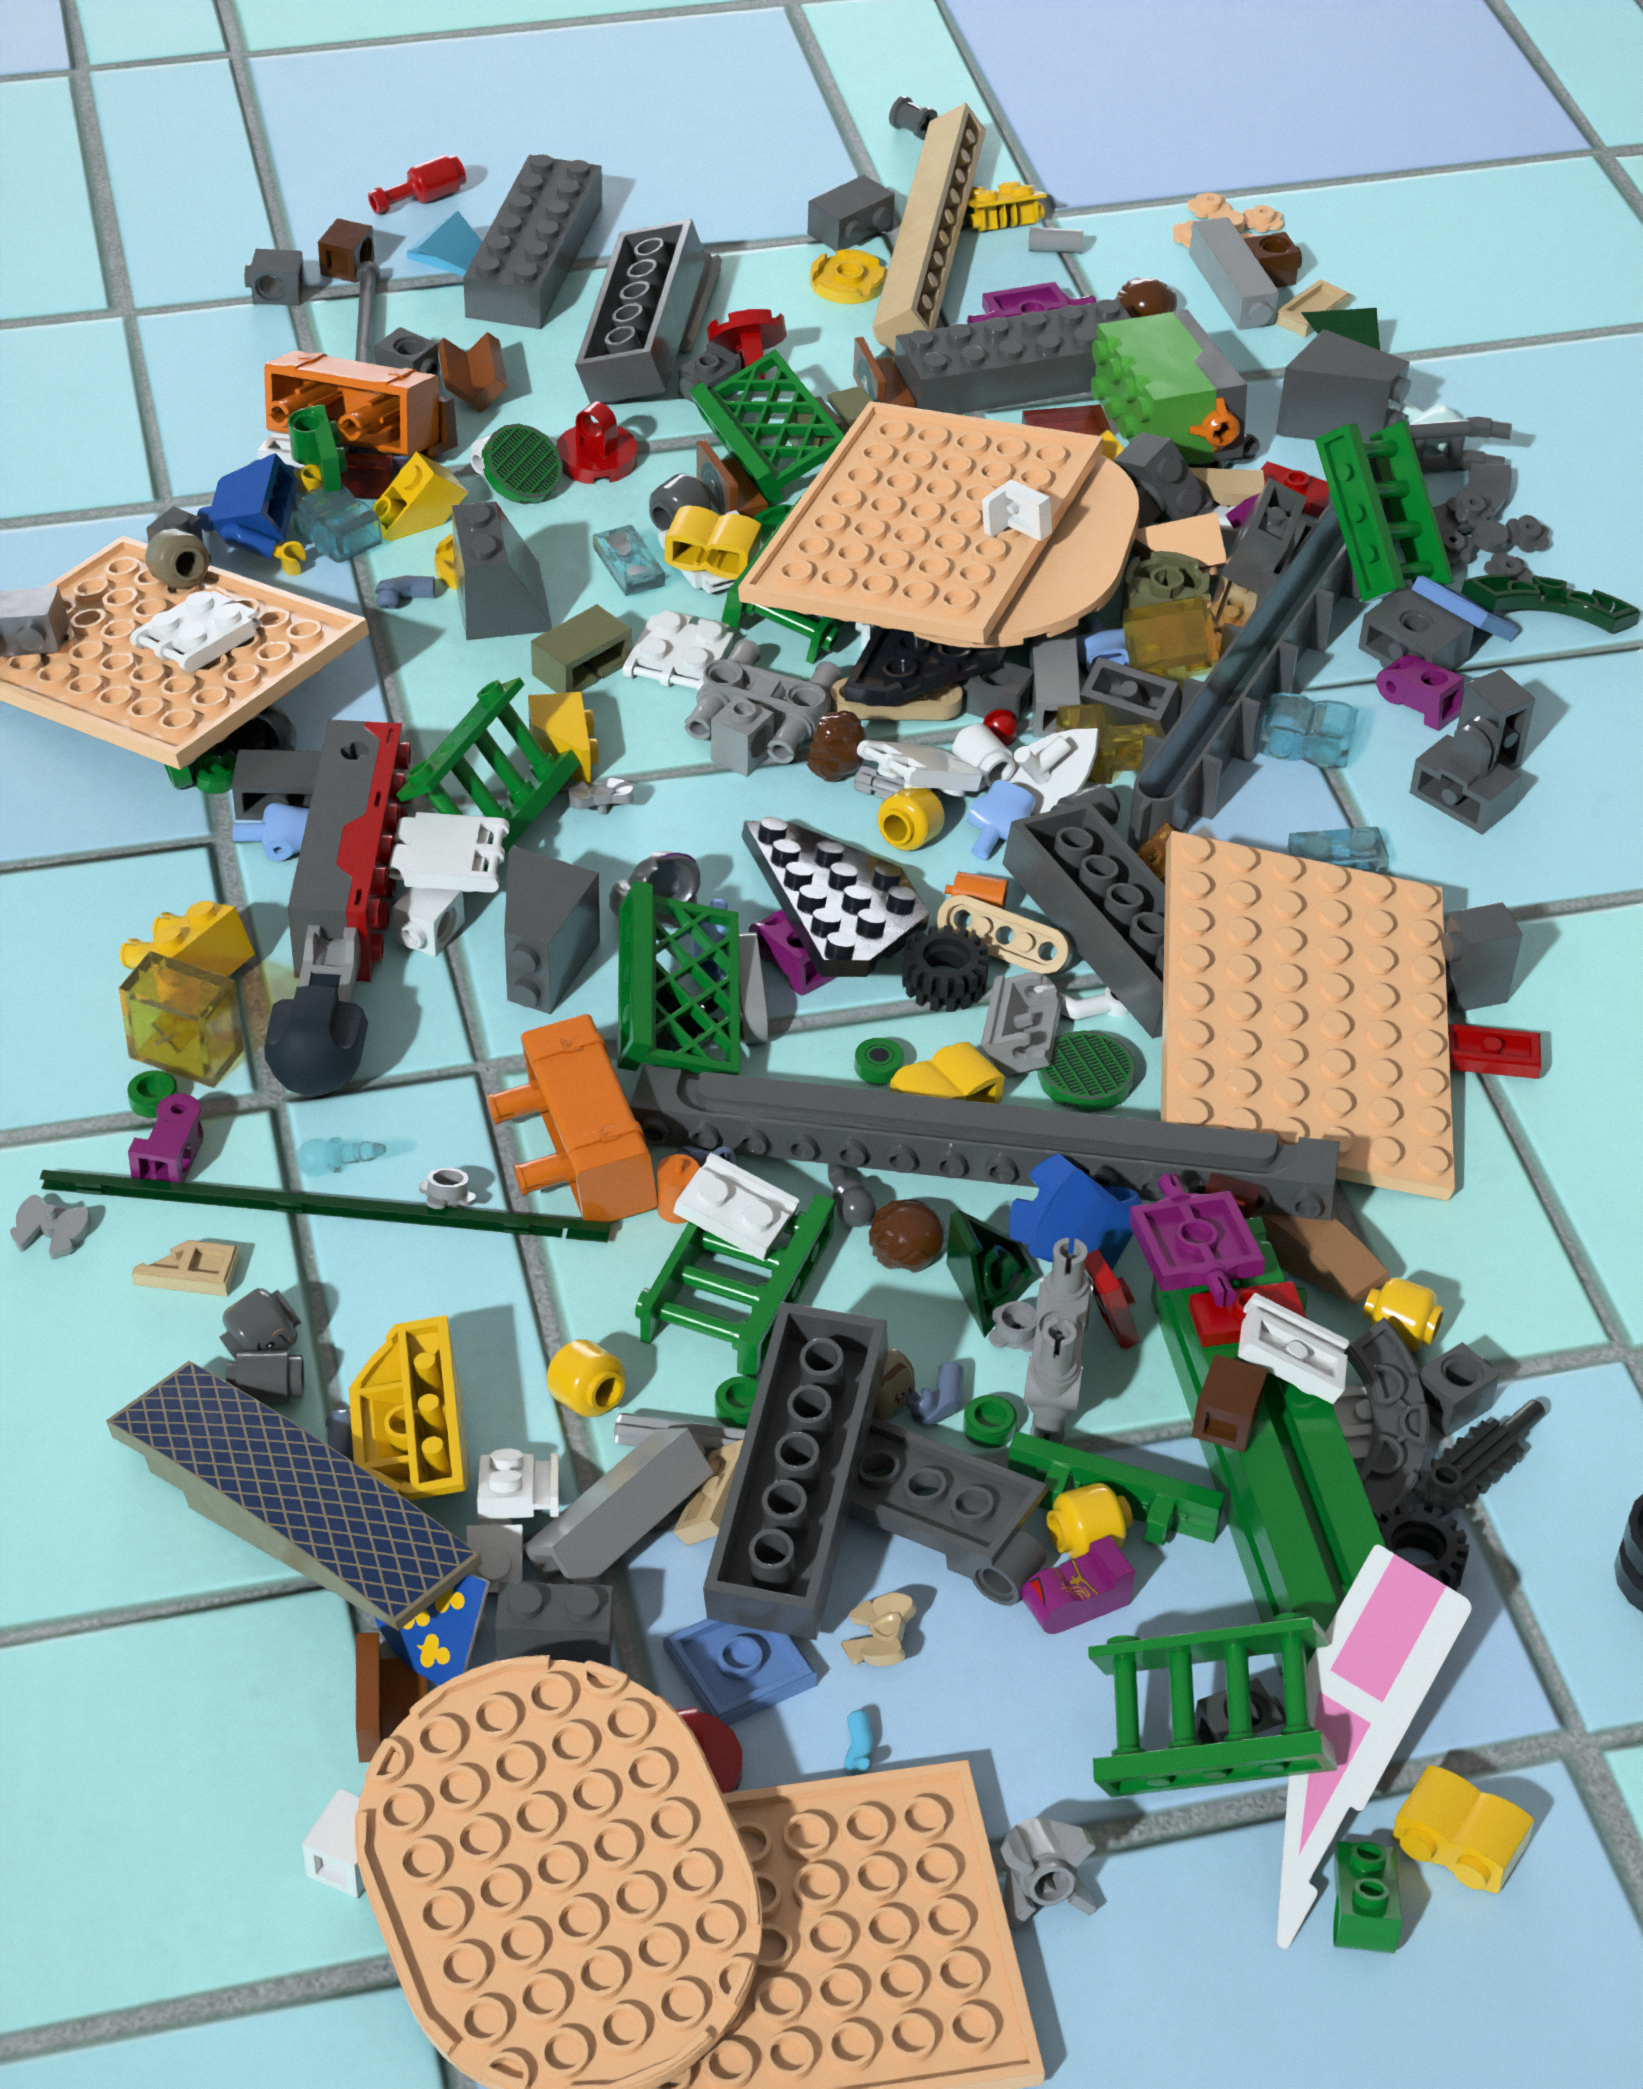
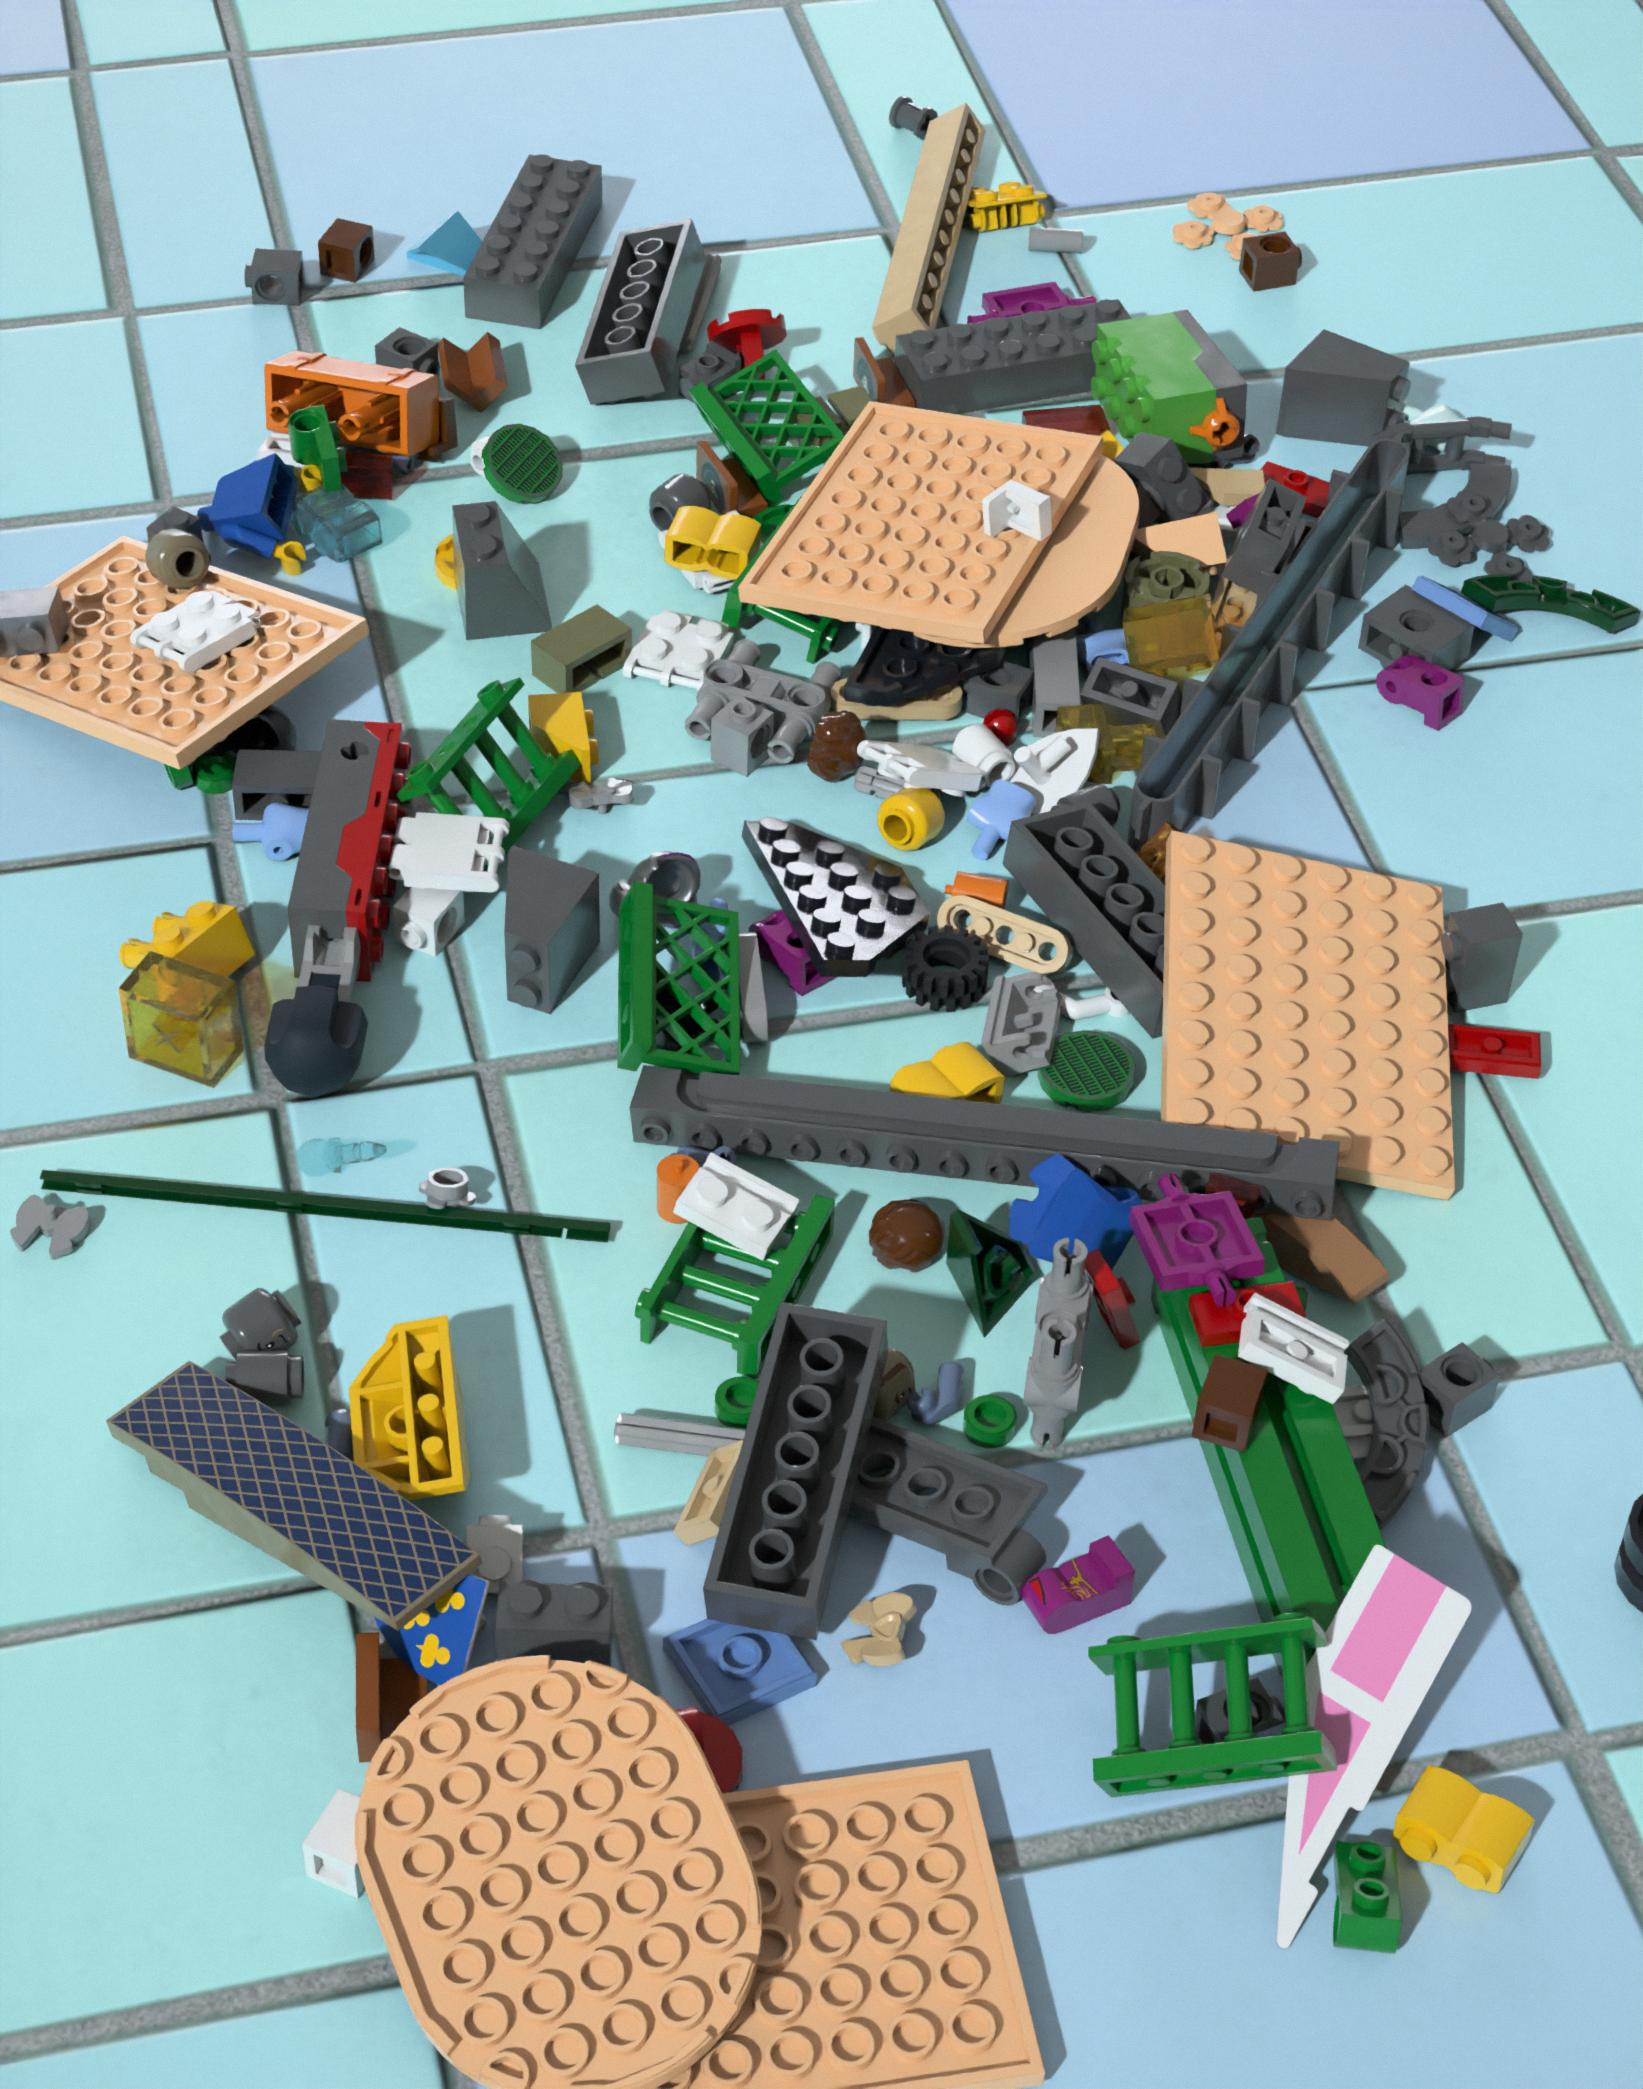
green tile [127,1070,179,1118] -> none
magenta leg [128,1094,204,1183] -> none
tan tile [132,1240,240,1297] -> none
flat silver bar [355,261,380,364] -> none
yellow slope [366,451,468,542] -> none
red piece [368,154,466,214] -> none
sand blue arm [375,575,435,609] -> none
white plate [477,1448,559,1519] -> none
orange piece [486,1014,658,1223] -> none
light grey brick [522,1428,714,1584] -> none
yellow head [547,1339,626,1417] -> none
red tile [556,402,637,484] -> none
clear light blue piece [593,524,665,596] -> none
dark grey brick [807,175,895,251] -> none
yellow tile [810,249,887,304] -> none
dark grey bar [827,1164,877,1227] -> none
medium azure piece [844,1710,874,1775] -> none
green tile [854,1038,904,1084] -> none
light grey plate [989,1301,1036,1352] -> none
light grey brick [1000,1817,1097,1930] -> none
green hinge [1007,1431,1225,1546] -> none
yellow head [1046,1483,1133,1559] -> none
reddish brown hair [1115,277,1178,318] -> none
light grey brick [1189,217,1279,330] -> none
clear light blue brick [1259,693,1358,769] -> none
tan tile [1275,279,1351,338] -> none
clear light blue piece [1287,826,1389,872] -> none
dark green slope [1300,308,1380,350] -> none
green fence [1314,421,1455,602] -> none
yellow head [1362,1278,1444,1353] -> none
black tyre [1376,1503,1469,1592] -> none
dark grey brick [1409,717,1521,835] -> none
pearl dark grey piece [1412,1399,1545,1516] -> none
dark grey brick [1457,669,1536,770] -> none

